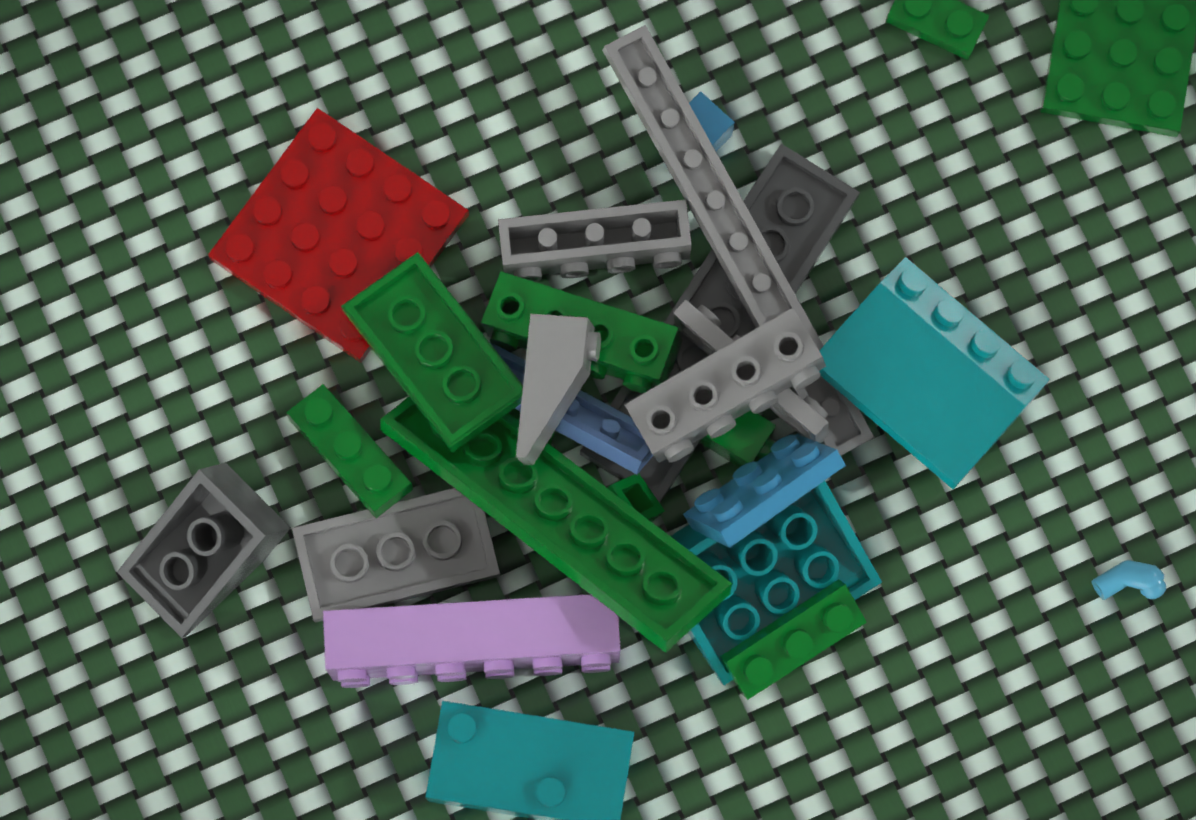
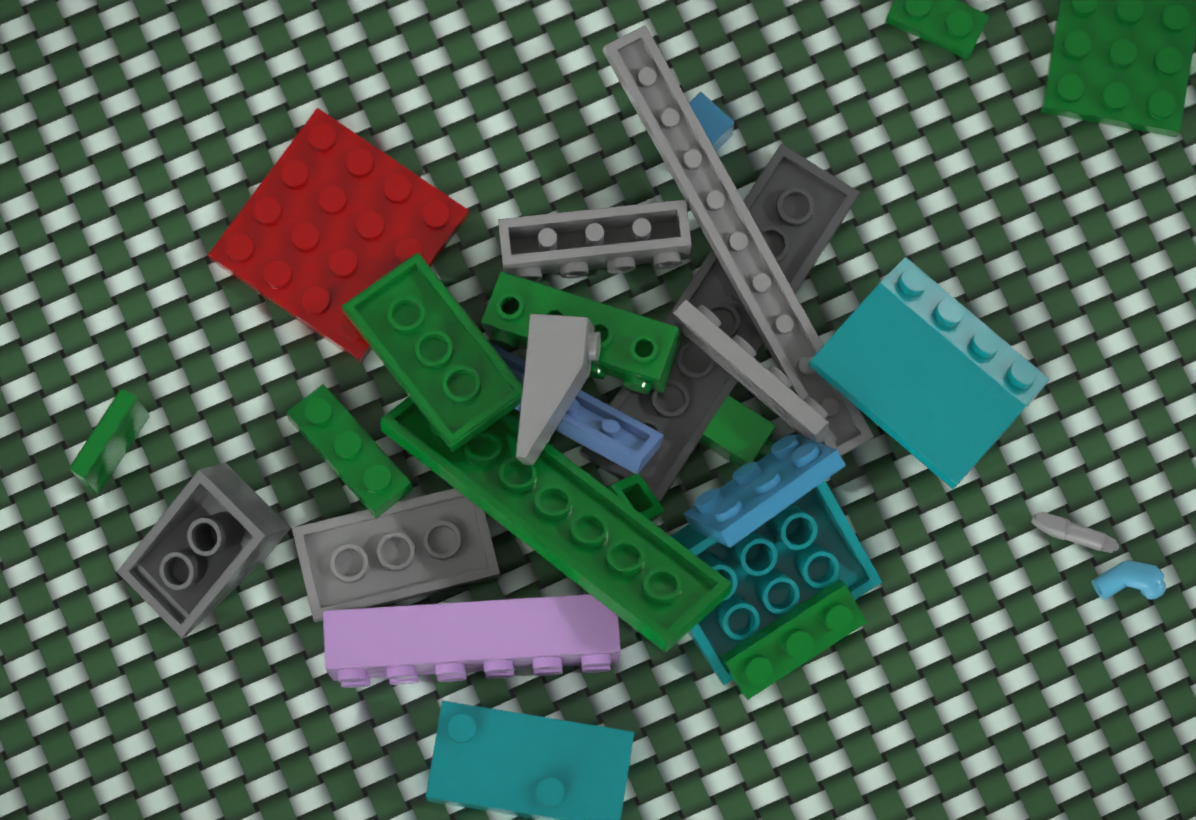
light grey brick [625,307,826,463] -> none
none -> green tile [70,389,150,495]
none -> light grey piece [1031,512,1119,553]

